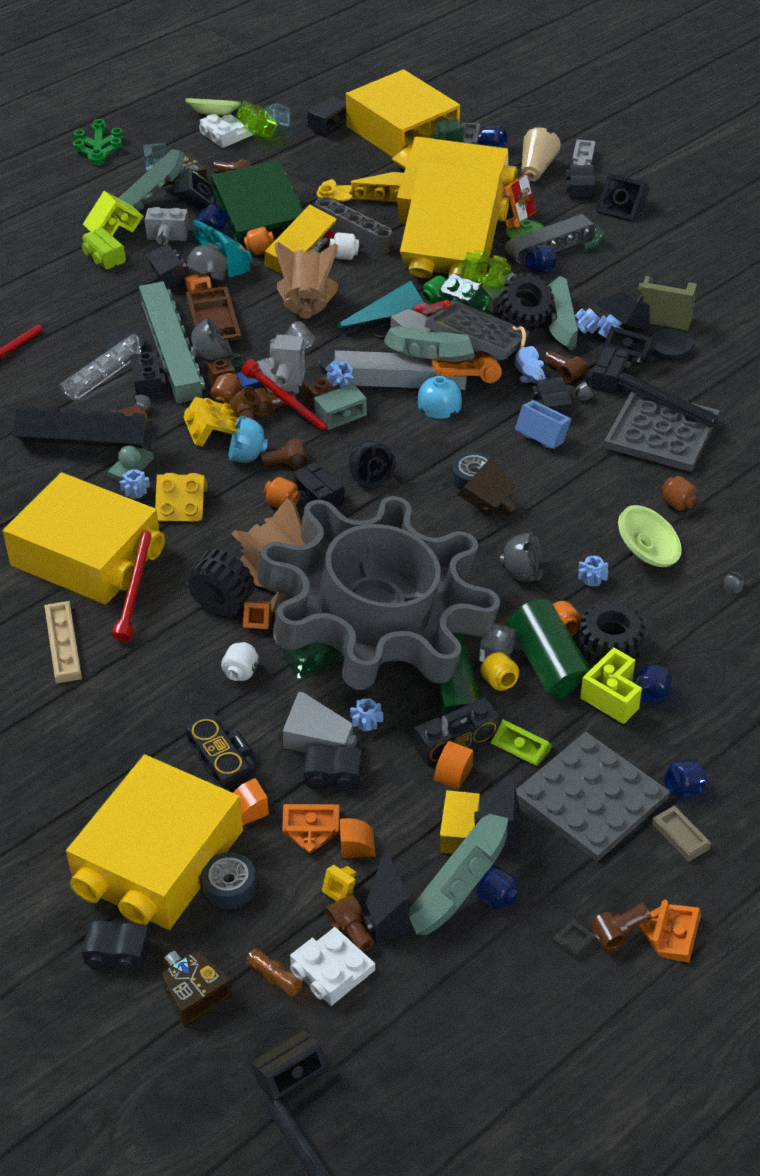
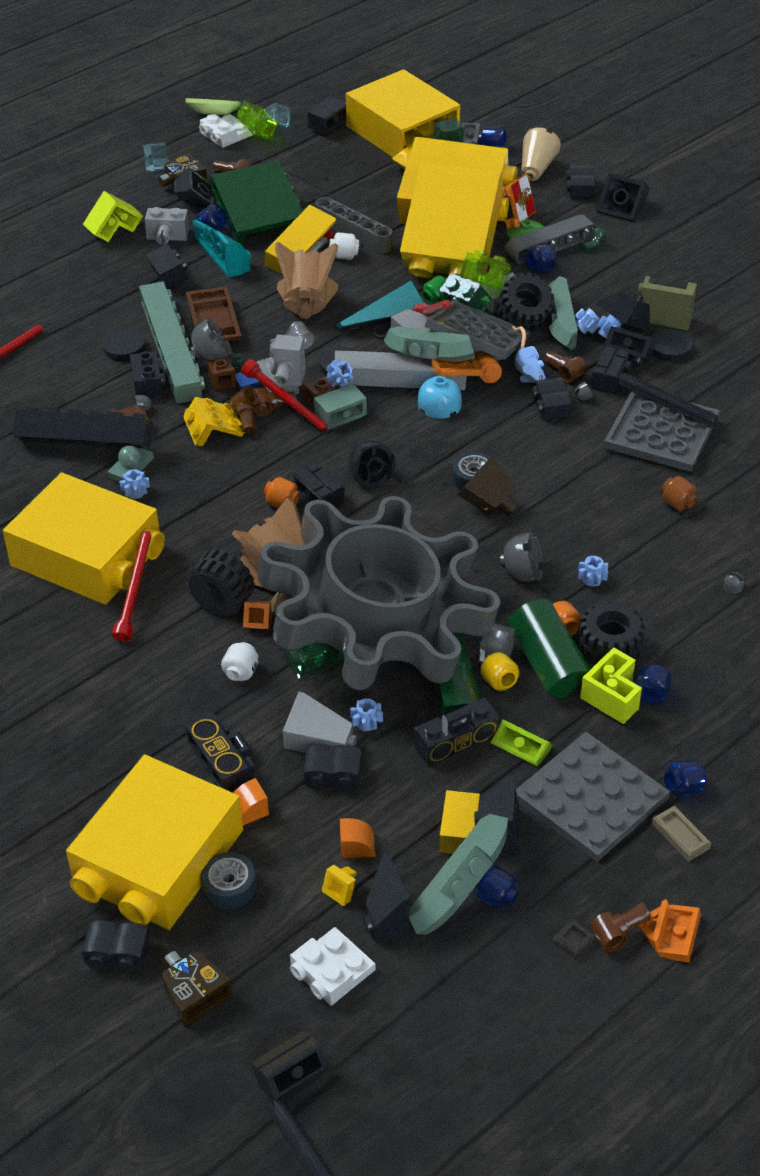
tan tile [44,601,82,684] -> none
clear fence [60,333,141,401] -> none
green plant [73,119,123,166] -> none
lime brick [82,227,126,270] -> none
sand green brick [119,149,184,211] -> none
yellow bracket [155,473,207,522] -> none
orange brick [184,273,212,292] -> none
dark grey cylinder [186,243,228,280] -> none
dark orange head [211,373,243,404] -> none
medium azure cylinder [229,416,268,463] -> none
orange head [244,227,275,256] -> none
clear orange pin [246,948,302,997] -> none
reddish brown pin [261,439,308,469] -> none
orange slope [282,804,340,854] -> none
yellow plate [317,179,352,202] -> none
reddish brown pin [324,894,374,952] -> none
yellow slope [351,172,404,202] -> none
orange brick [434,741,473,790] -> none
medium blue brick [515,400,571,449] -> none
light grey hinge [572,140,595,165] -> none
yellowish green dish [618,505,681,567] -> none

